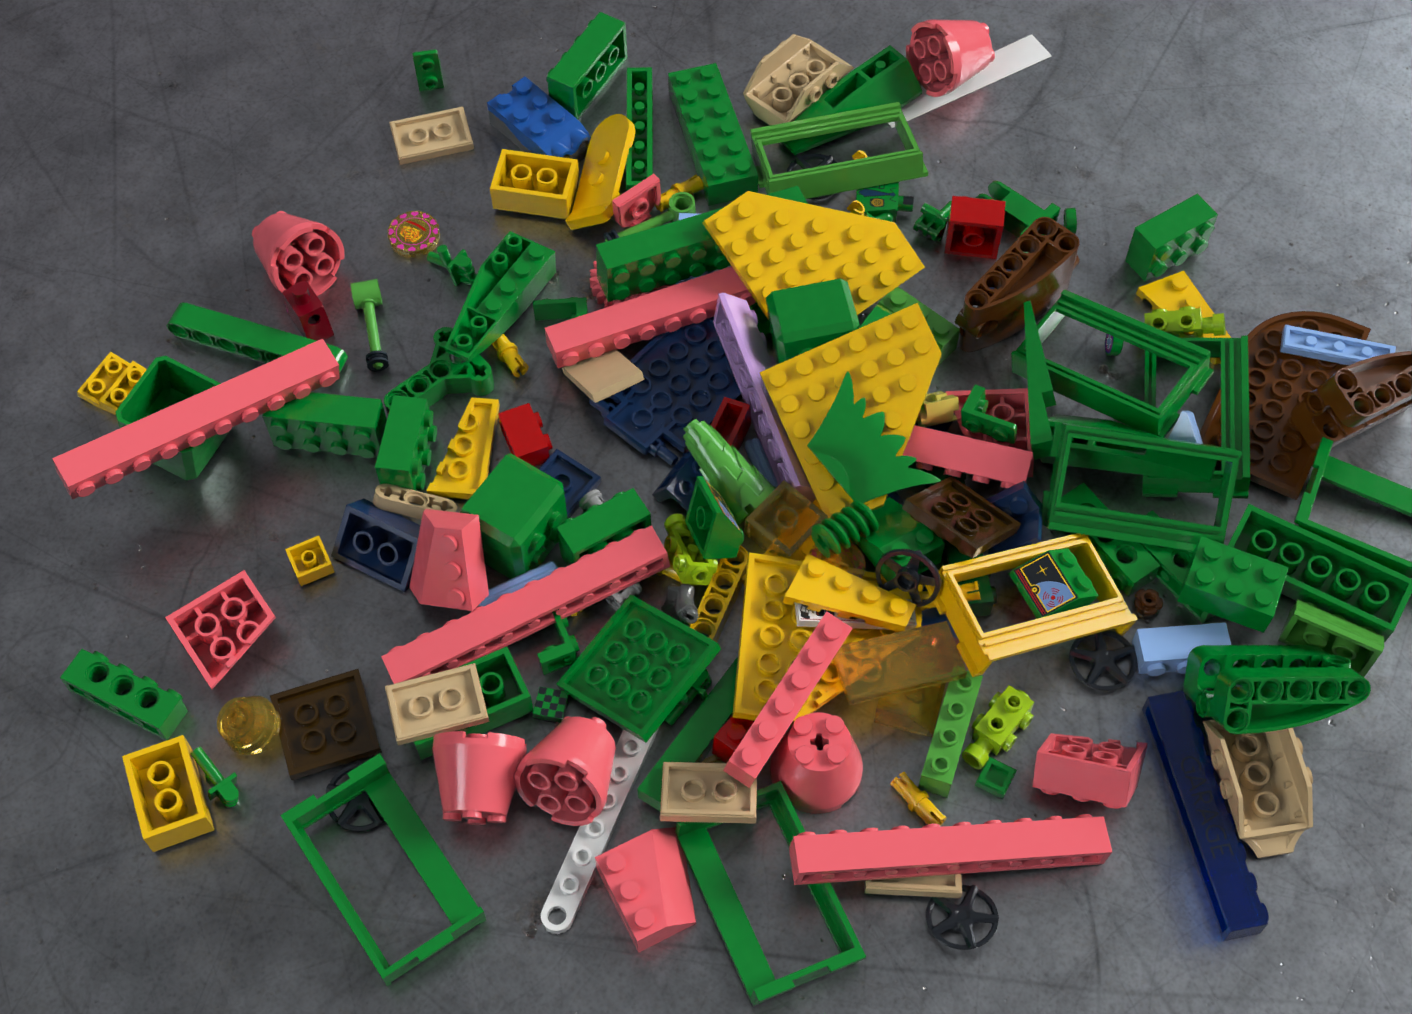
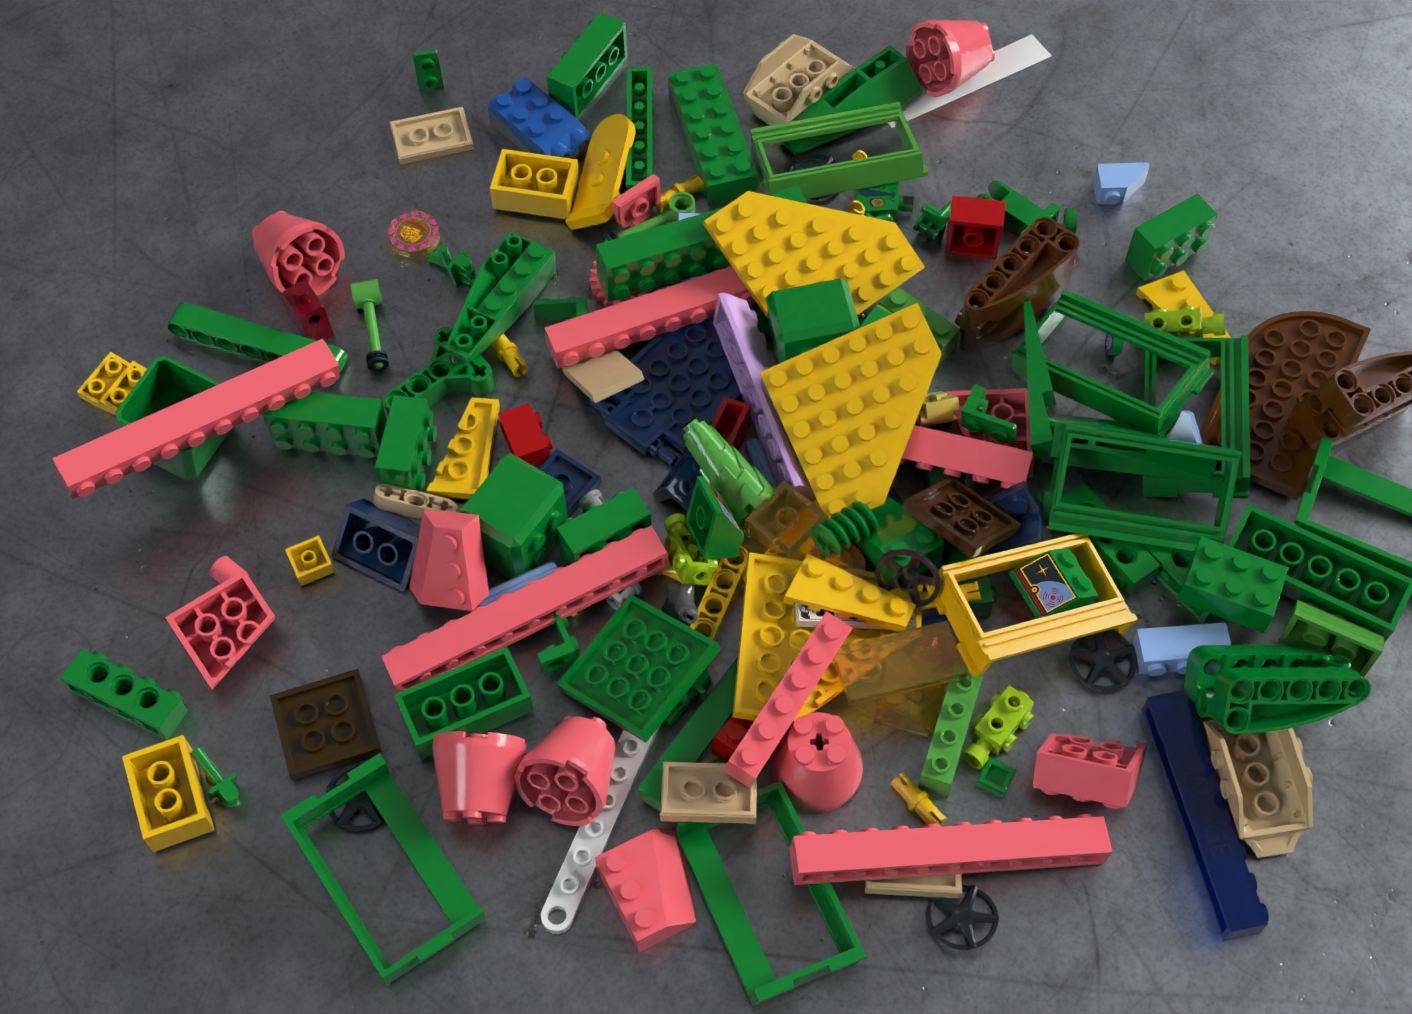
clear yellow cone [217,695,281,755] -> none
tan tile [385,663,489,746] -> none
tile [532,687,570,723] -> none
green piece [807,371,941,503] -> none
reddish brown plate [1134,588,1163,616] -> none
light blue tile [1280,325,1396,365] -> none
none -> coral gear [209,556,249,584]
none -> light blue slope [1093,162,1150,205]

